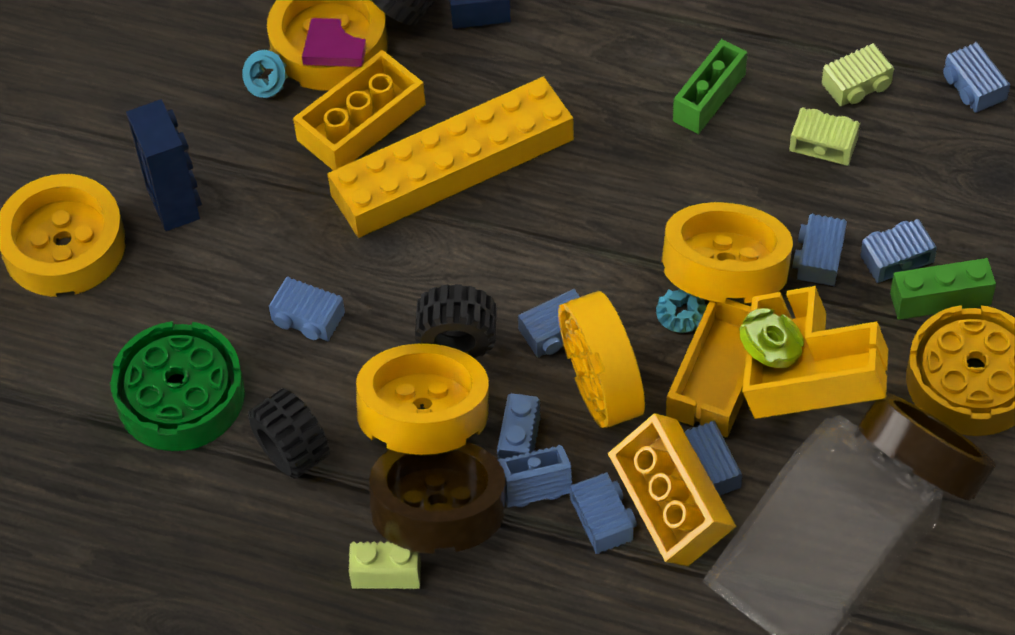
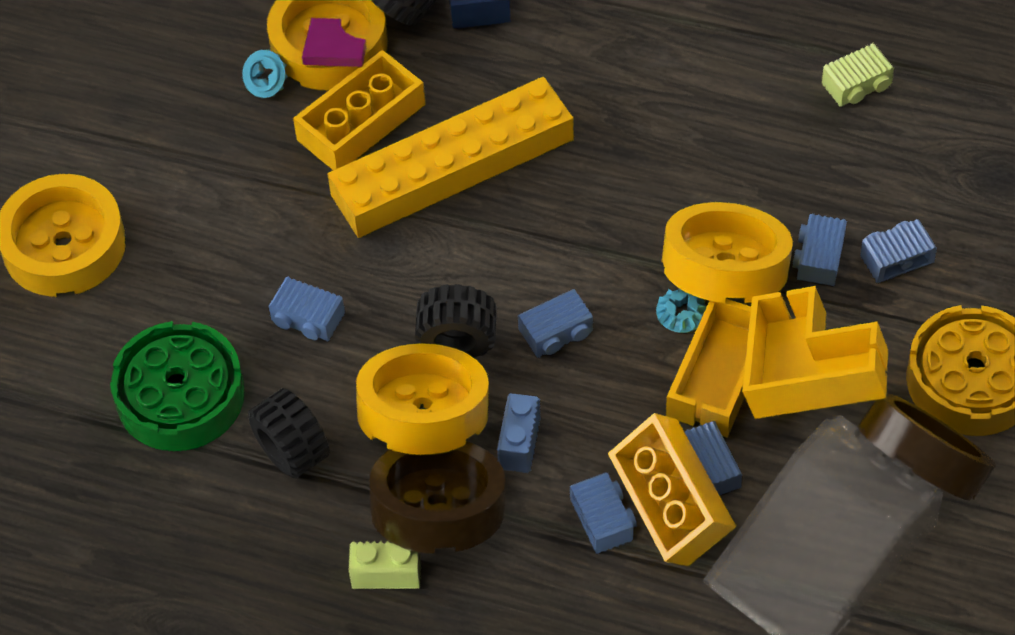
dark blue brick [126,99,202,232] -> none
medium blue brick [499,445,572,507] -> none
yellow brick [558,291,645,428] -> none
bright green brick [673,39,747,134] -> none
lime plate [739,308,804,368] -> none
yellowish green brick [789,107,860,166] -> none
bright green brick [890,258,996,320] -> none
medium blue brick [943,42,1010,113] -> none

